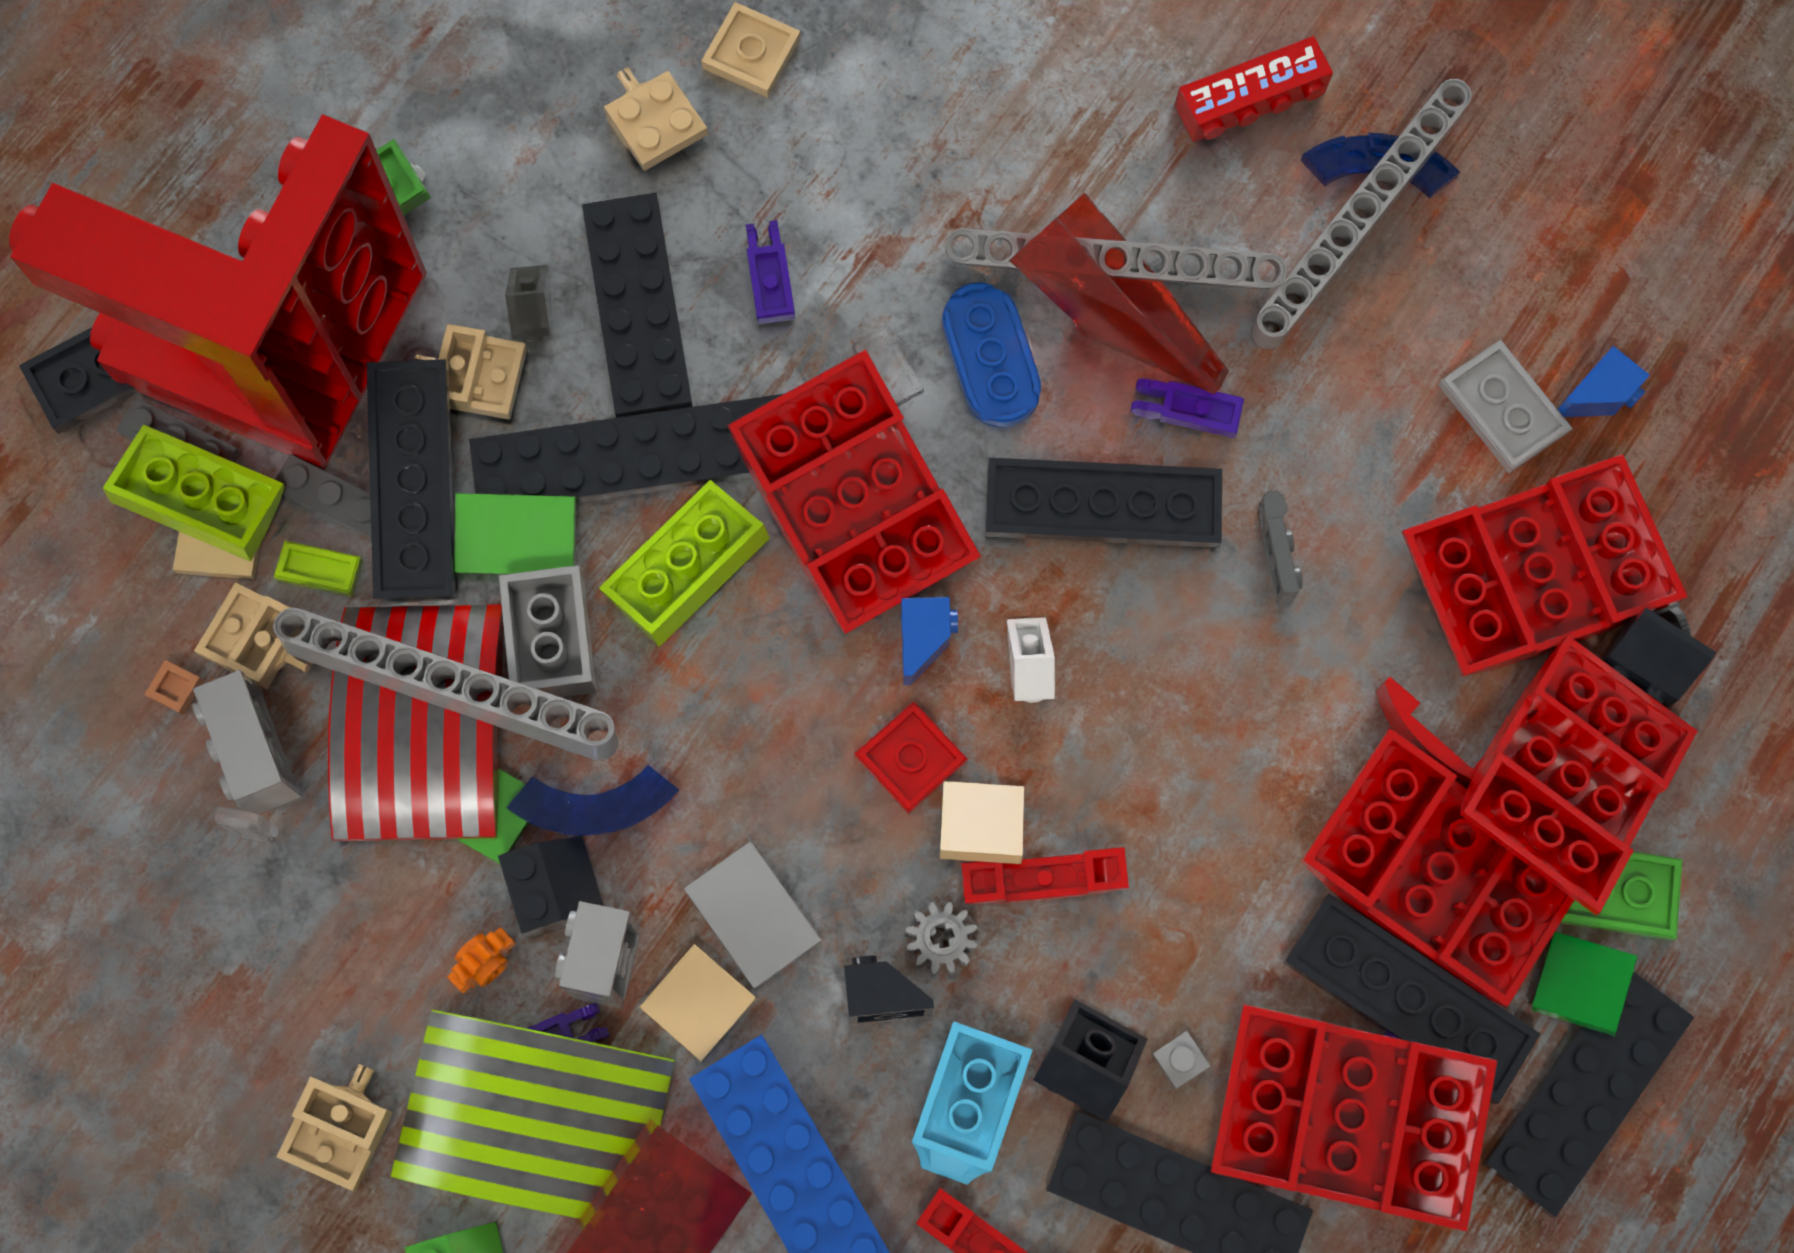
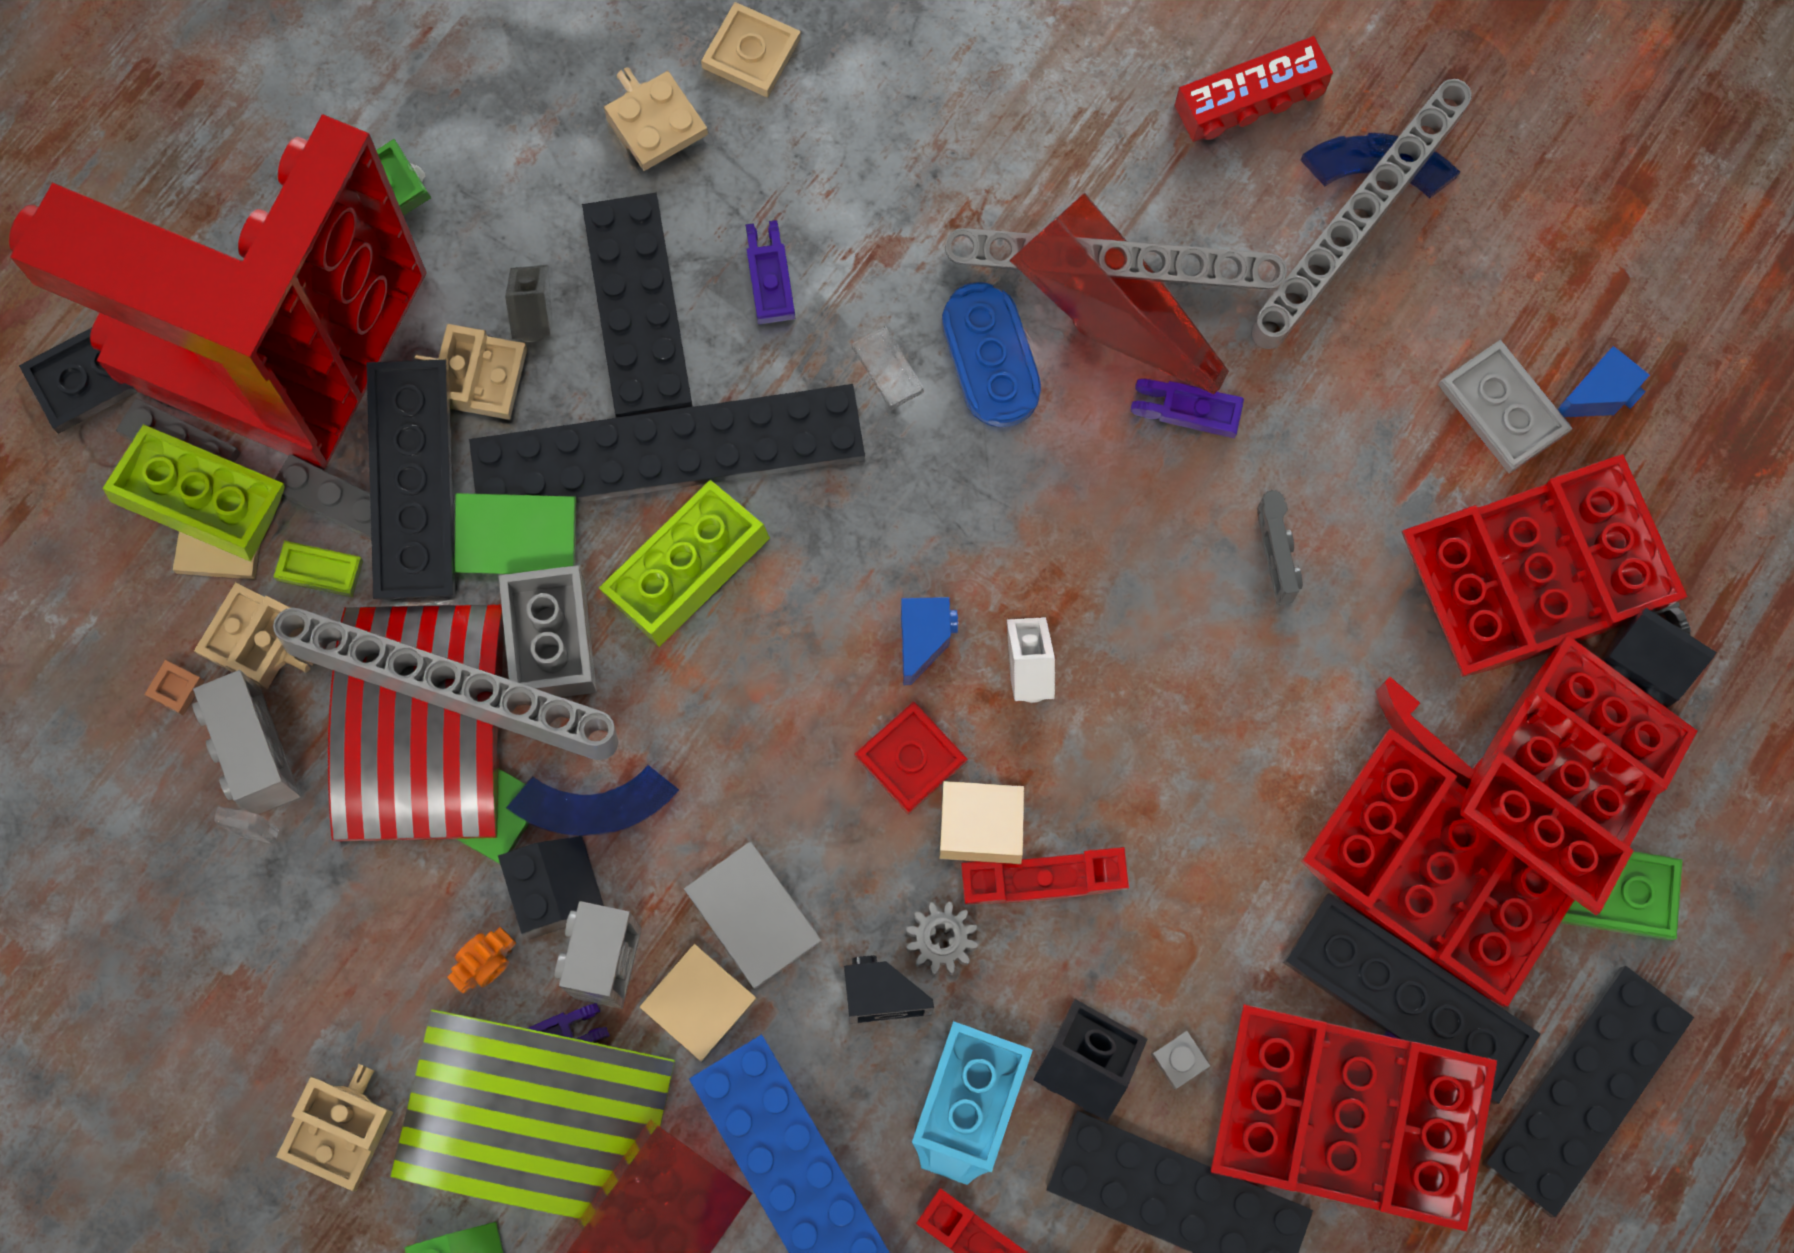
red slope [727,349,981,634] -> none
black plate [985,457,1222,548] -> none
green tile [1532,932,1638,1036] -> none

